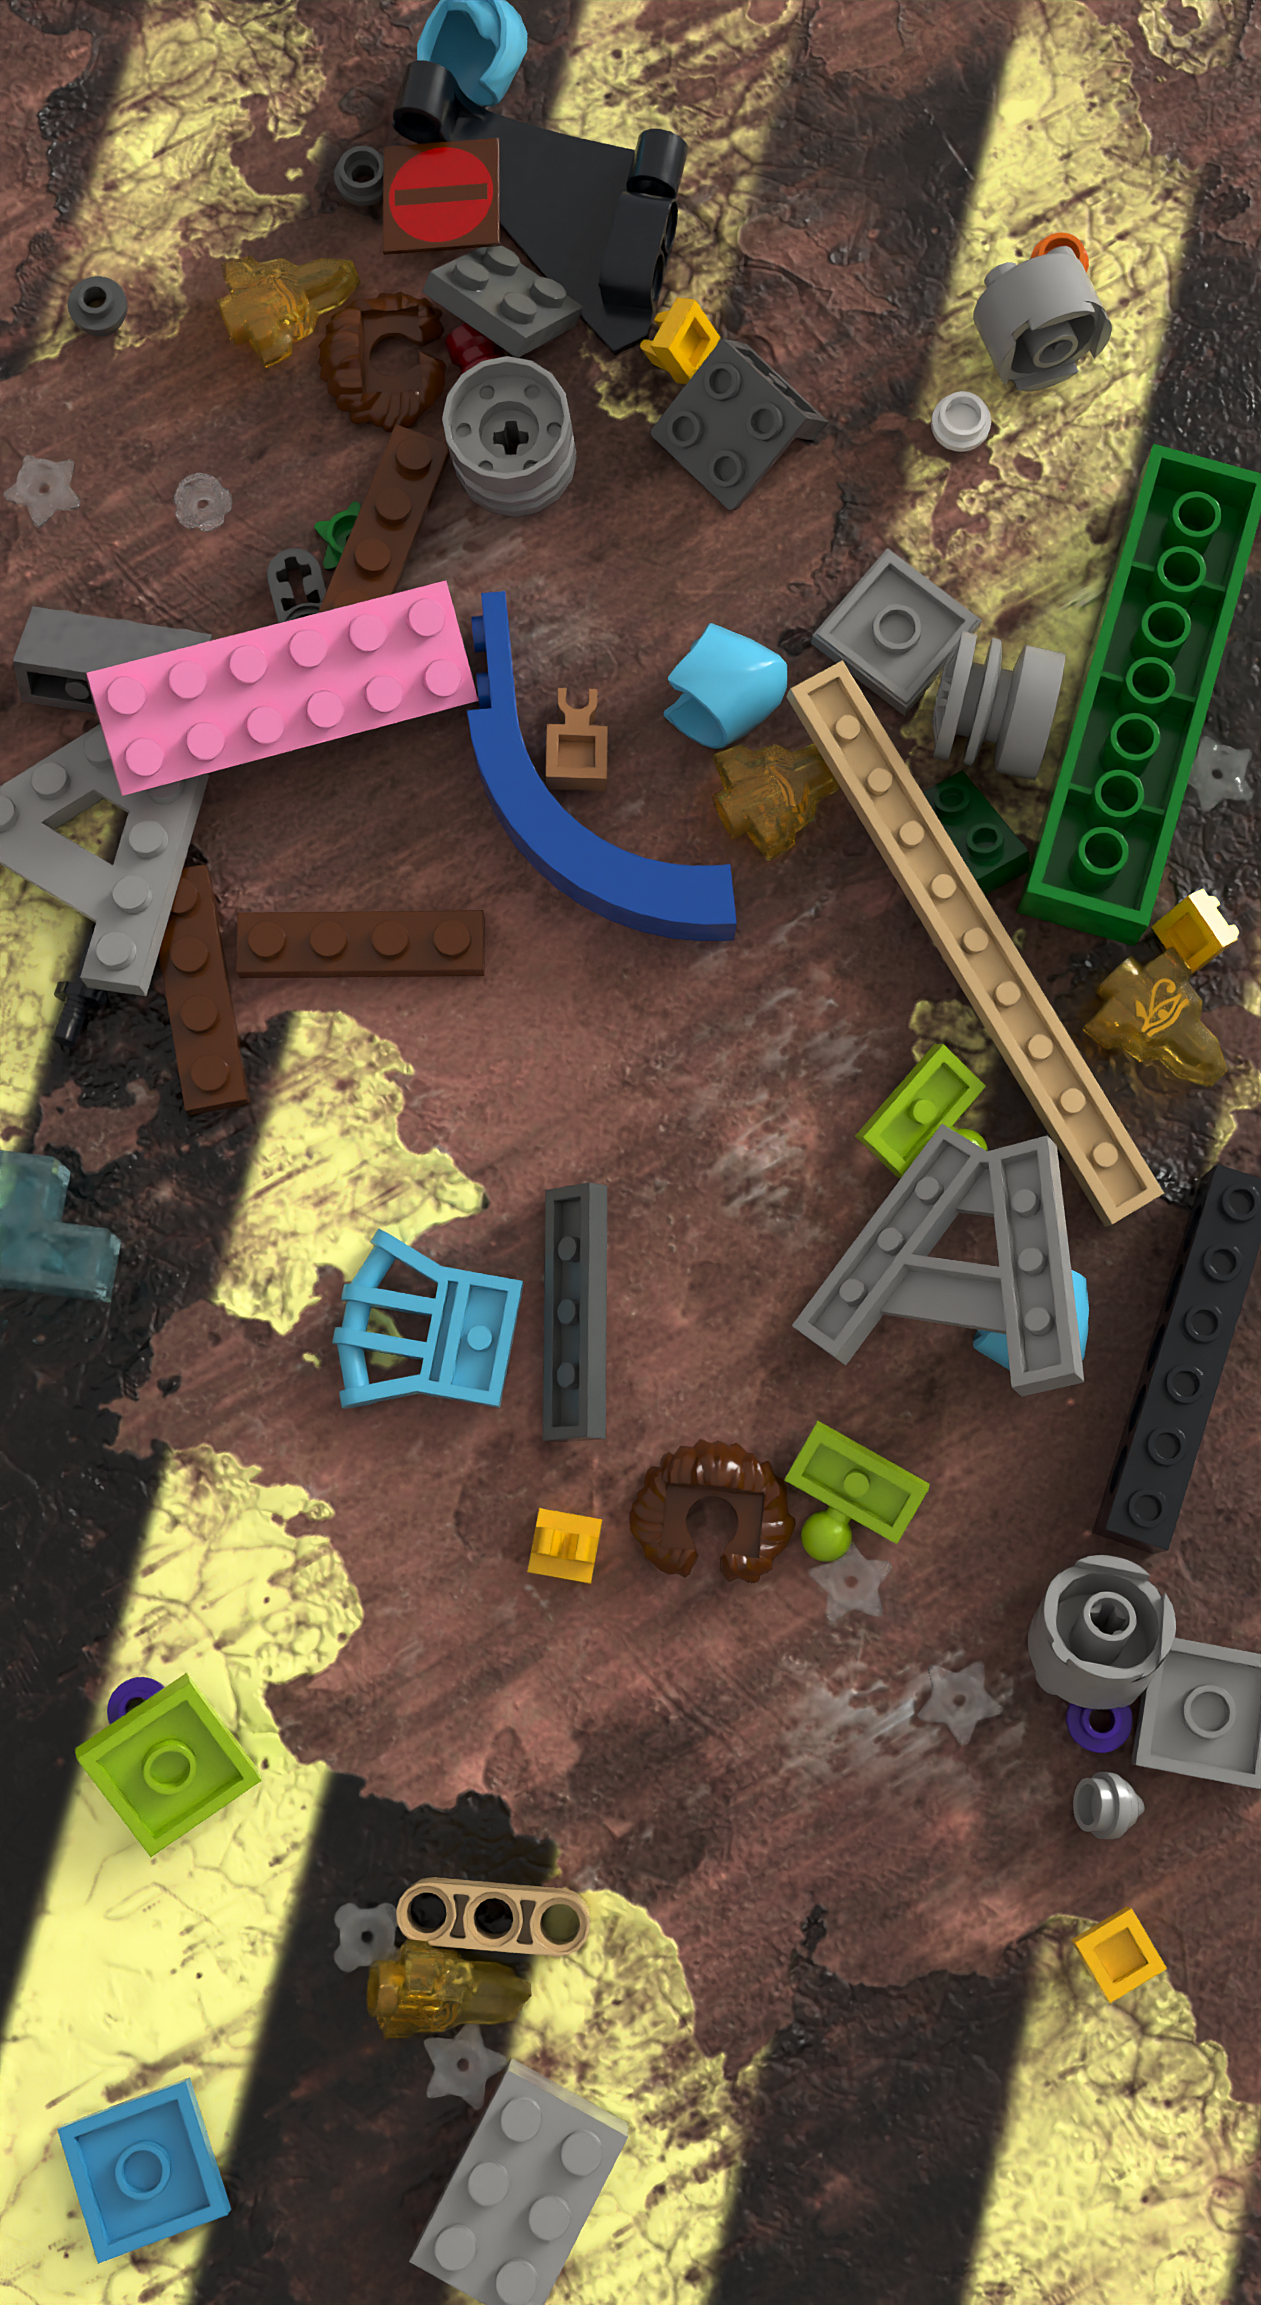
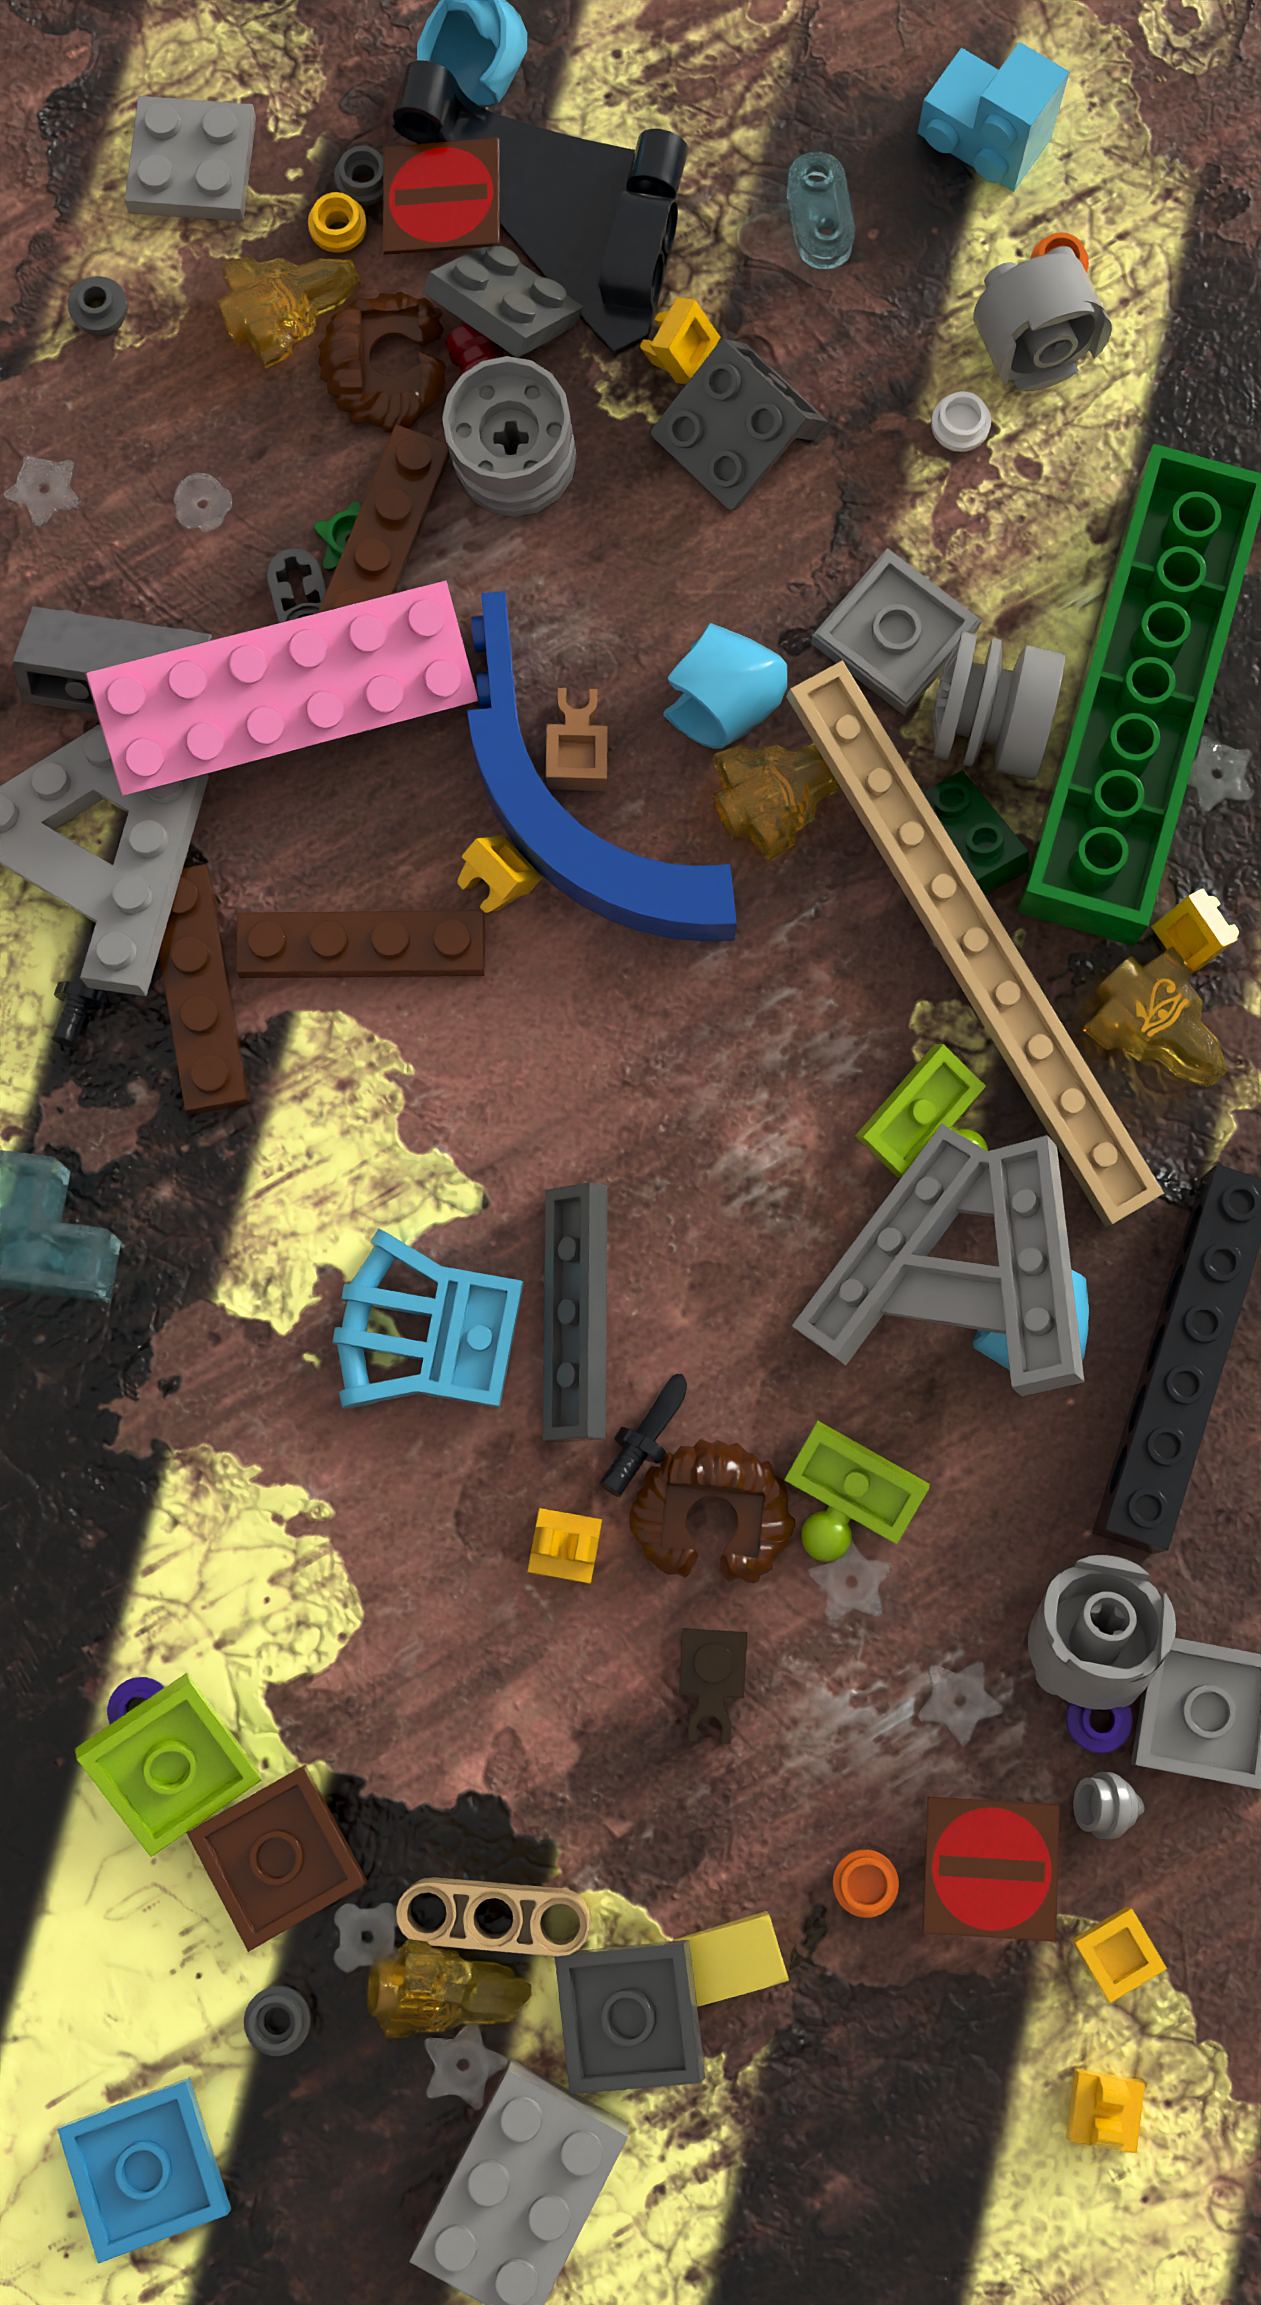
none -> light grey plate [125,96,256,222]
none -> reddish brown plate [187,1765,368,1952]
none -> dark grey plate [244,1985,311,2056]
none -> yellow plate [308,192,367,253]
none -> yellow tile [457,835,543,913]
none -> dark grey plate [555,1940,706,2094]
none -> black piece [599,1374,687,1497]
none -> light yellow slope [668,1911,789,2007]
none -> dark brown plate [679,1628,747,1744]
none -> clear light blue plate [787,152,855,269]
none -> orange plate [832,1849,899,1918]
none -> medium azure brick [917,42,1070,192]
none -> piece [922,1796,1060,1942]
none -> yellow tile [1066,2068,1145,2153]

